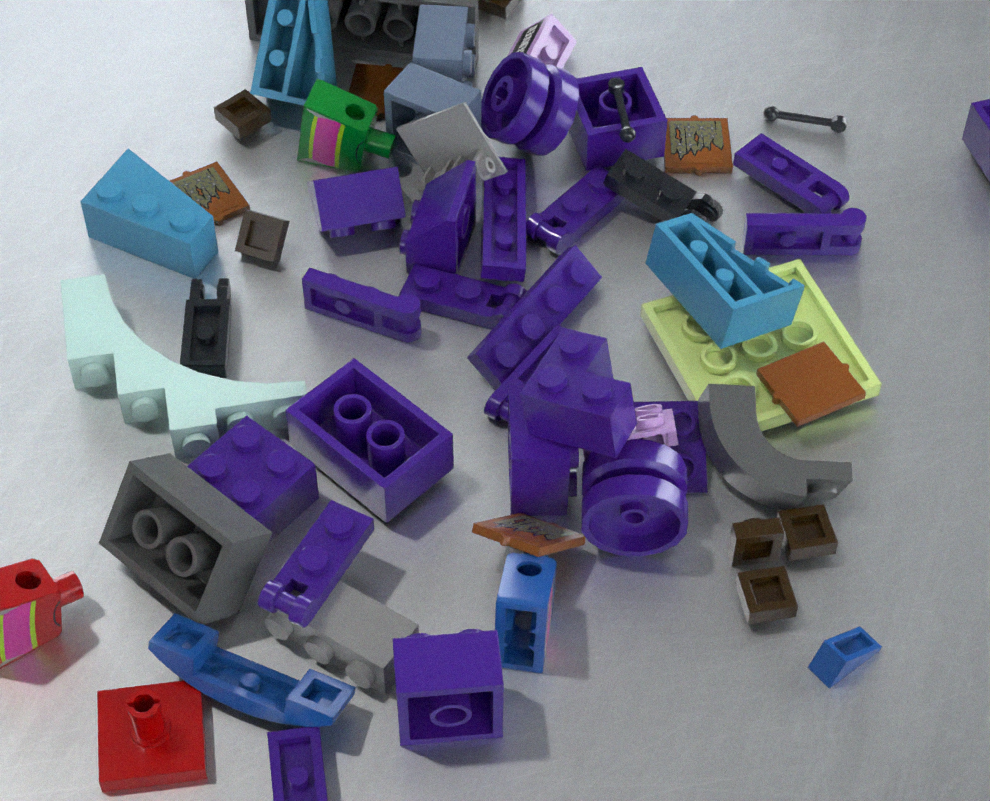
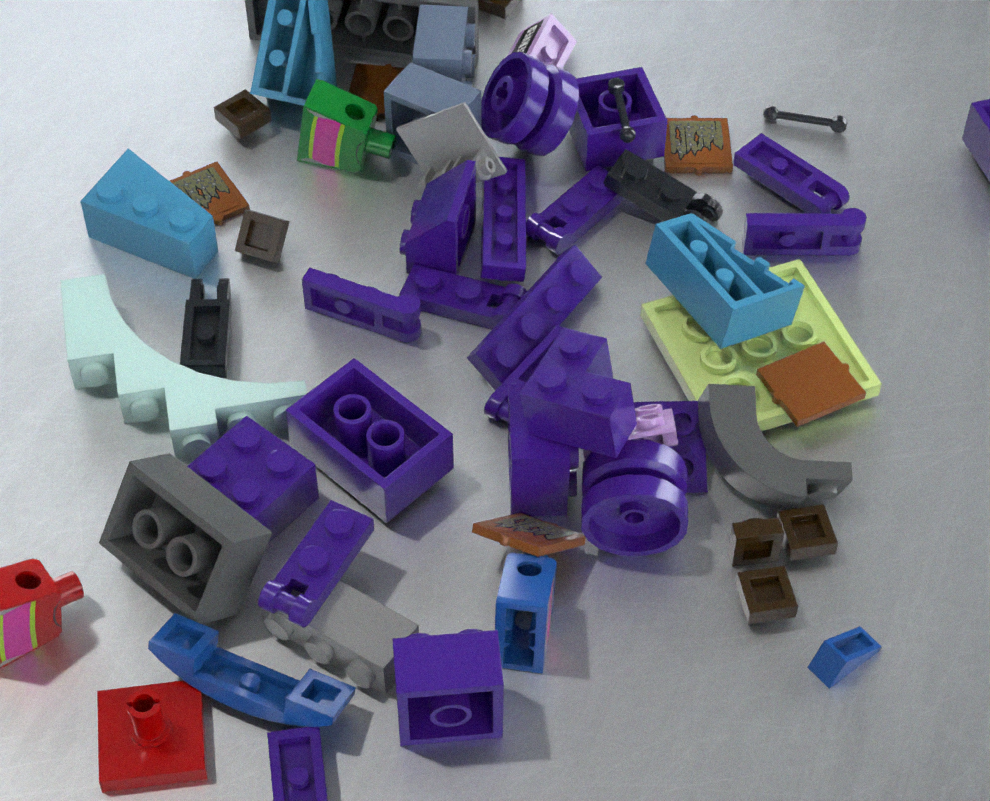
dark purple slope [307,166,406,238] -> none

